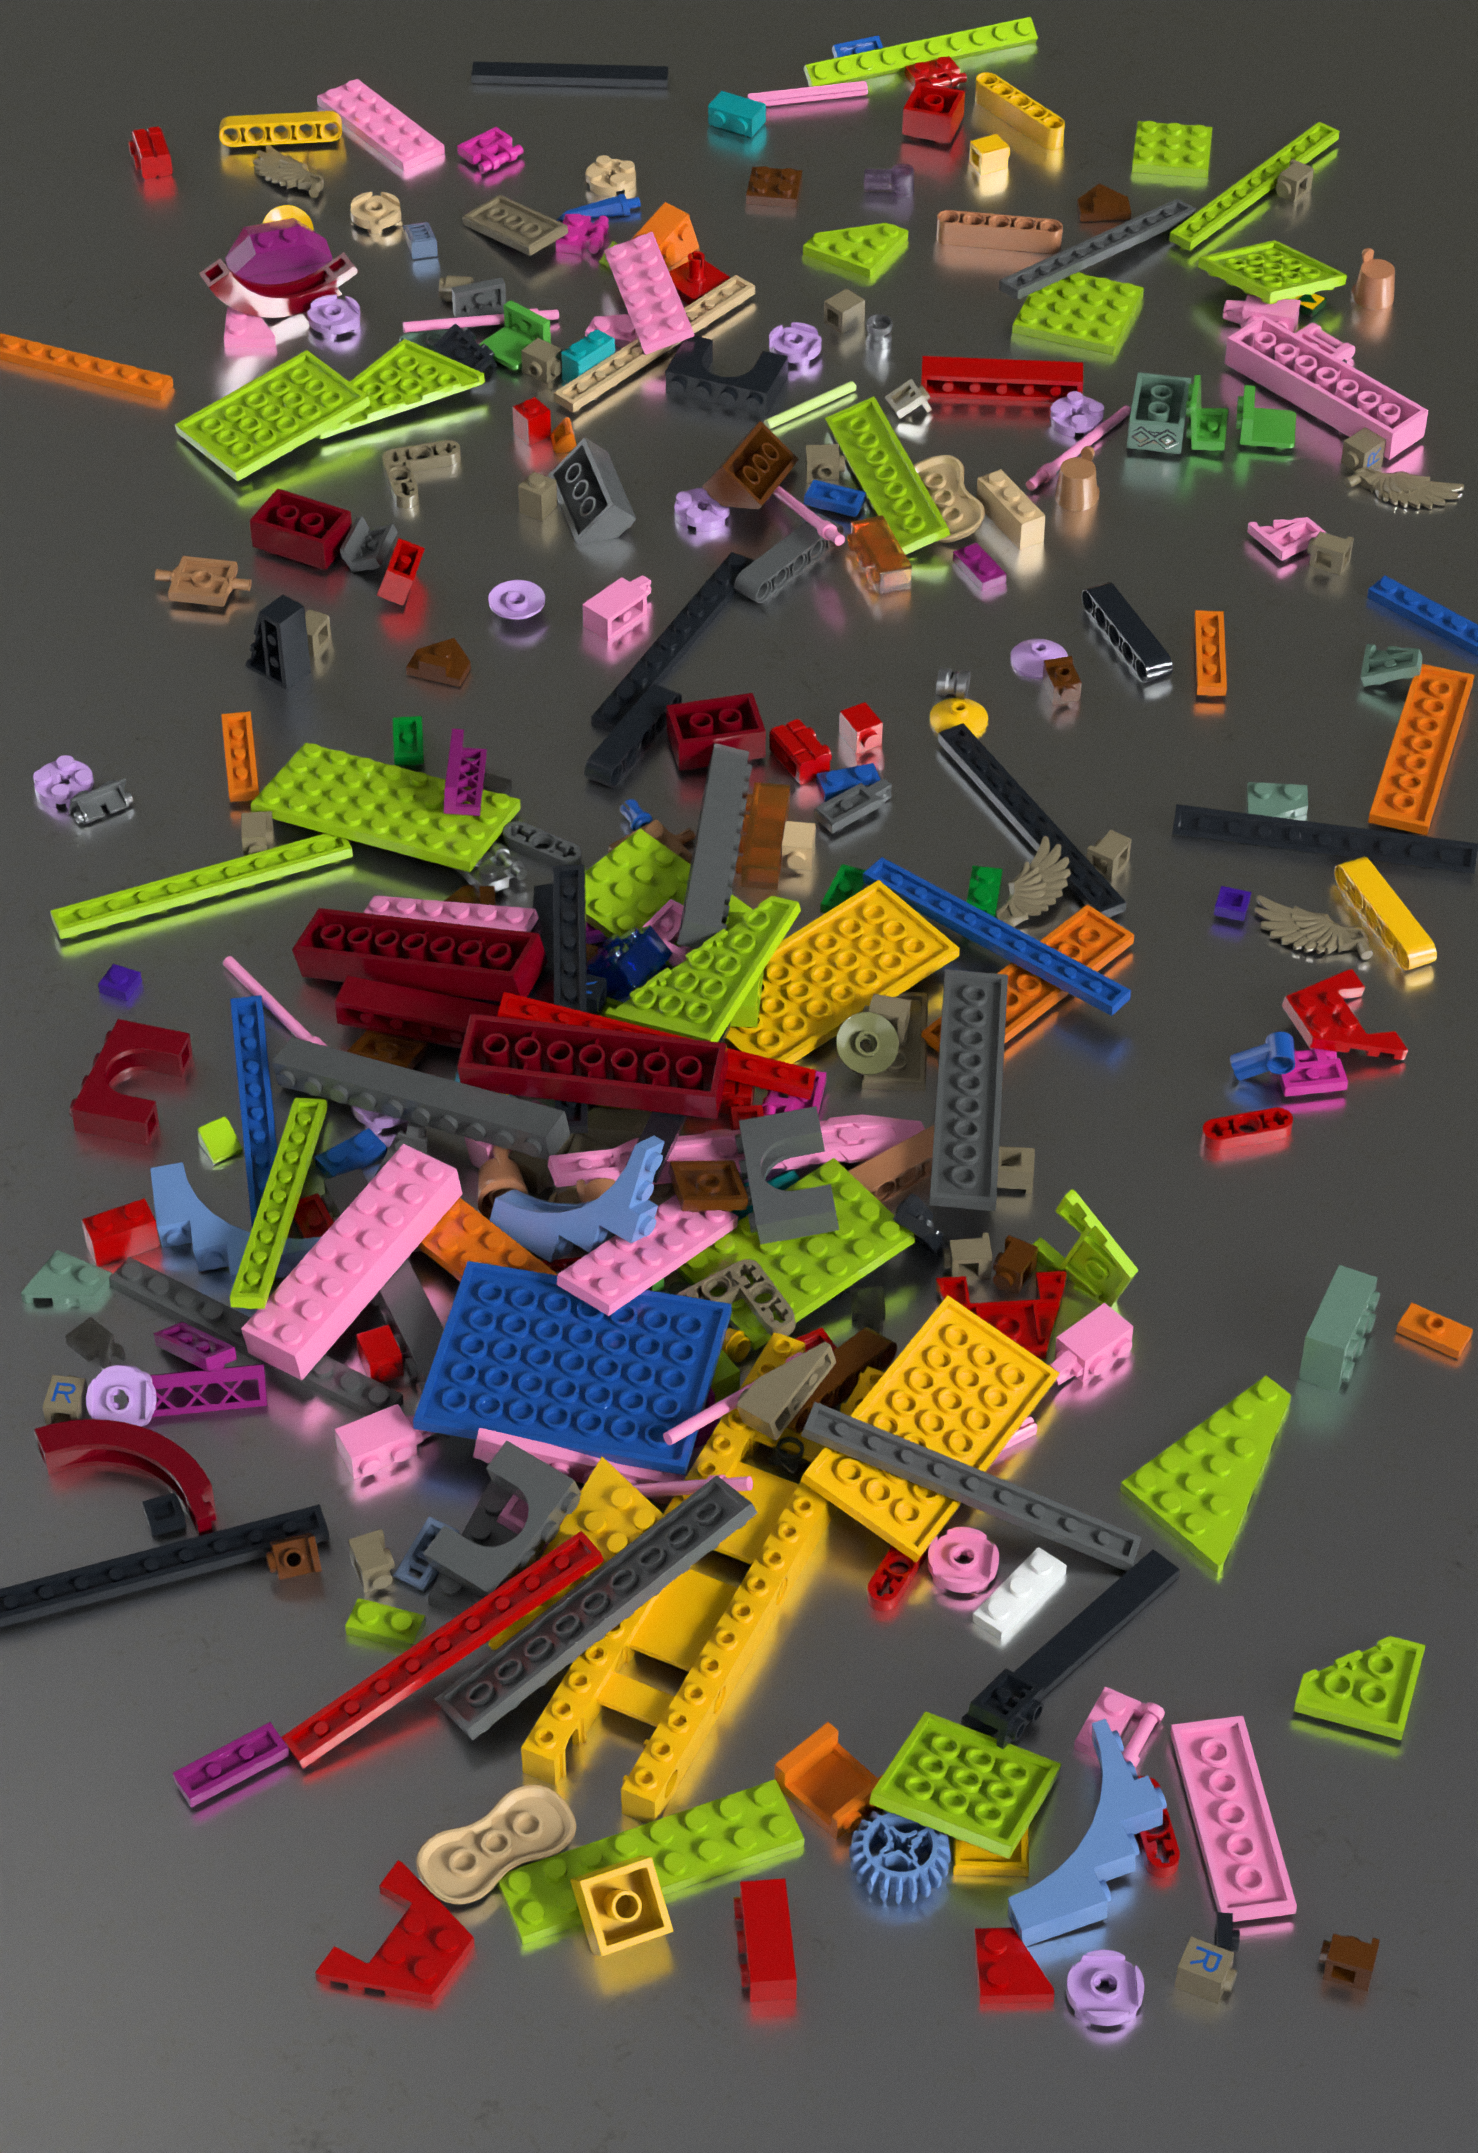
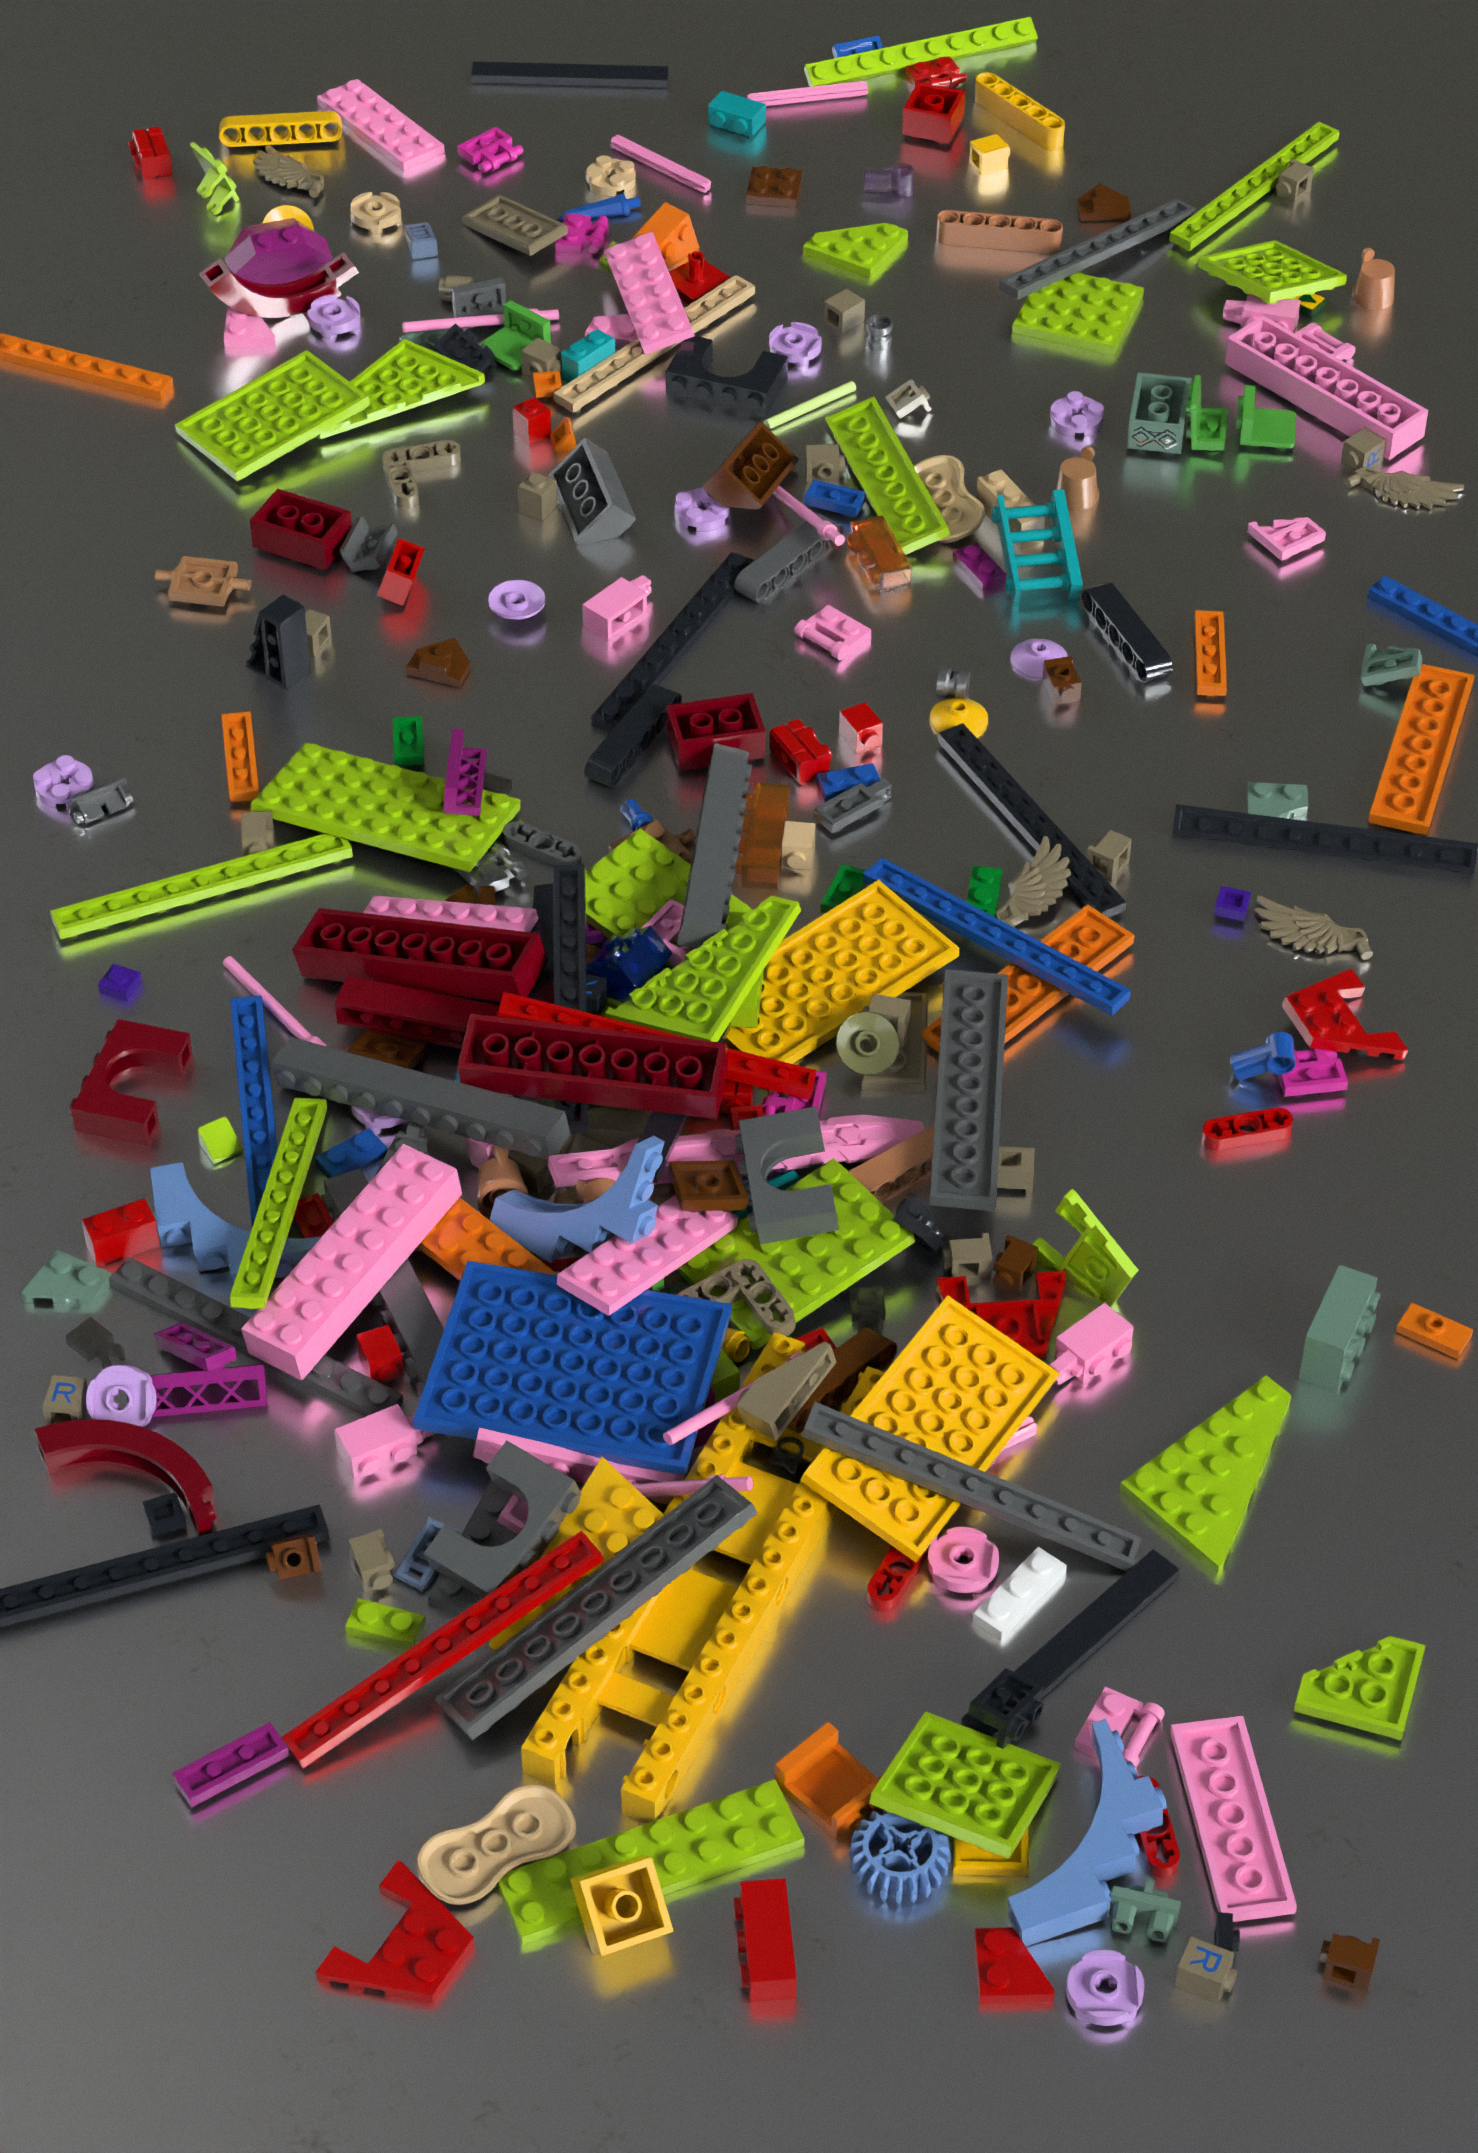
red brick [921,356,1083,403] -> none
bright pink bar [1026,405,1131,491] -> none
lime plate [1132,121,1212,178] -> none
dark tan brick [1307,531,1354,576] -> none
yellow beam [1334,857,1437,971] -> none
none -> lime plate [190,142,240,215]
none -> orange plate [533,371,562,398]
none -> bright pink axle [611,134,711,193]
none -> bright pink plate [794,605,871,660]
none -> teal fence [991,489,1083,606]
none -> sand green hips [1109,1877,1181,1942]

